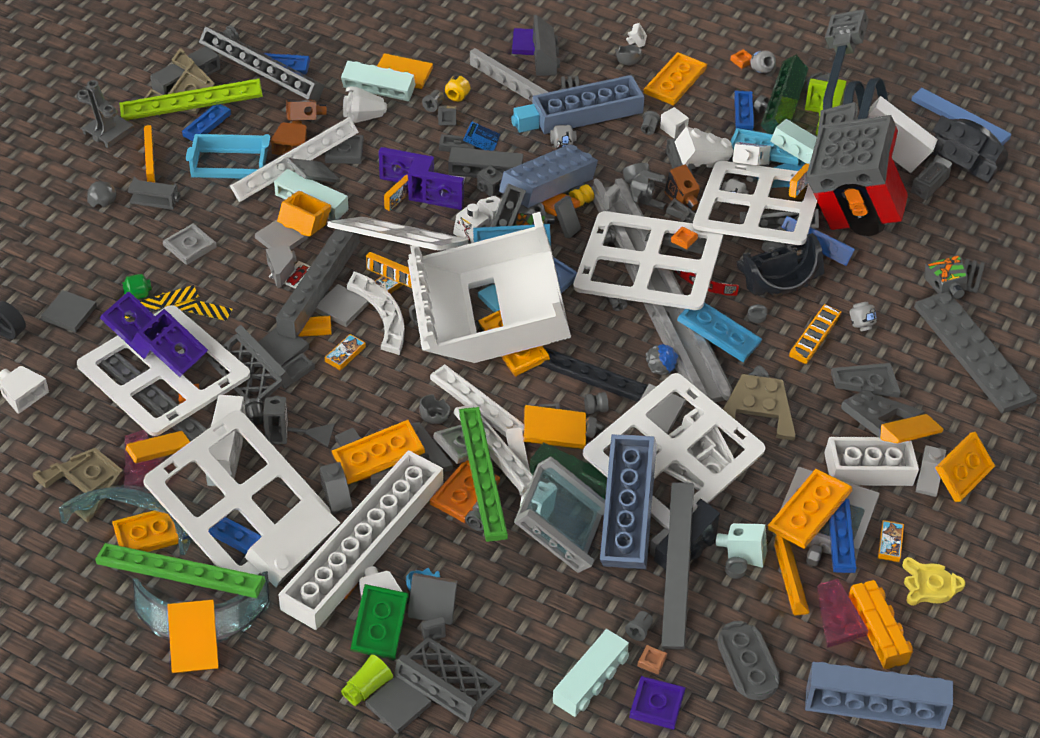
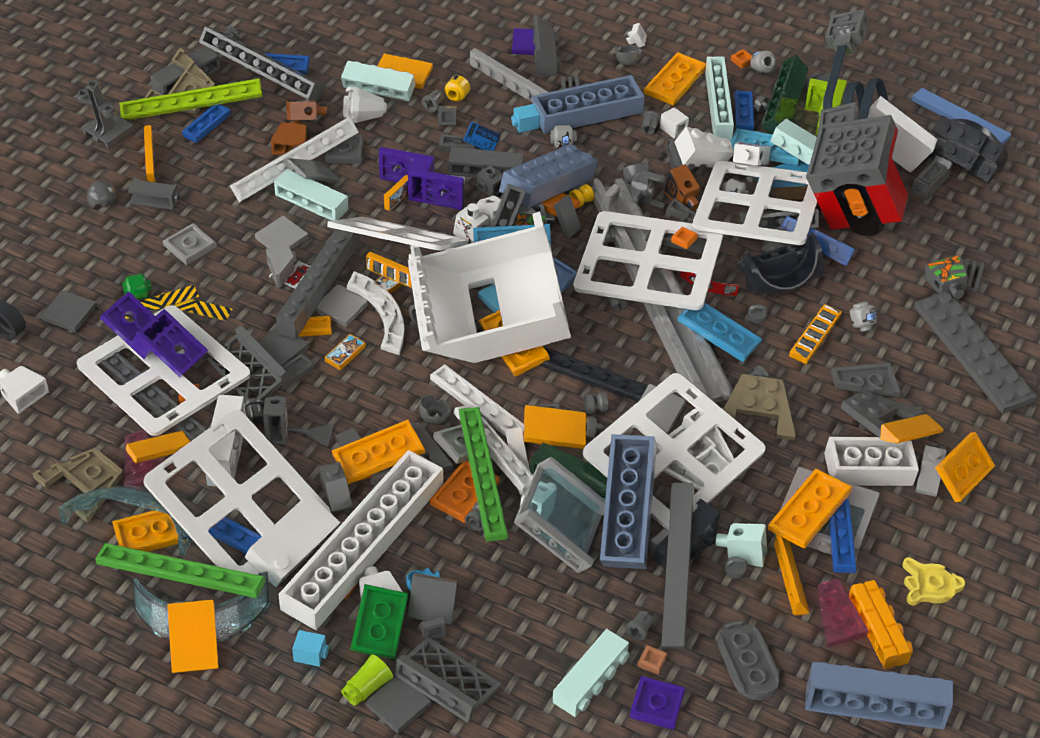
medium azure piece [186,134,270,179] -> none
light orange piece [277,191,332,237] -> none
piece [646,344,678,375] -> none
light orange tile [789,163,809,198] -> none
dark grey tile [806,544,823,566] -> none
tile [878,520,904,562] -> none
none -> medium azure brick [292,630,329,667]
none -> light aqua brick [705,57,734,141]

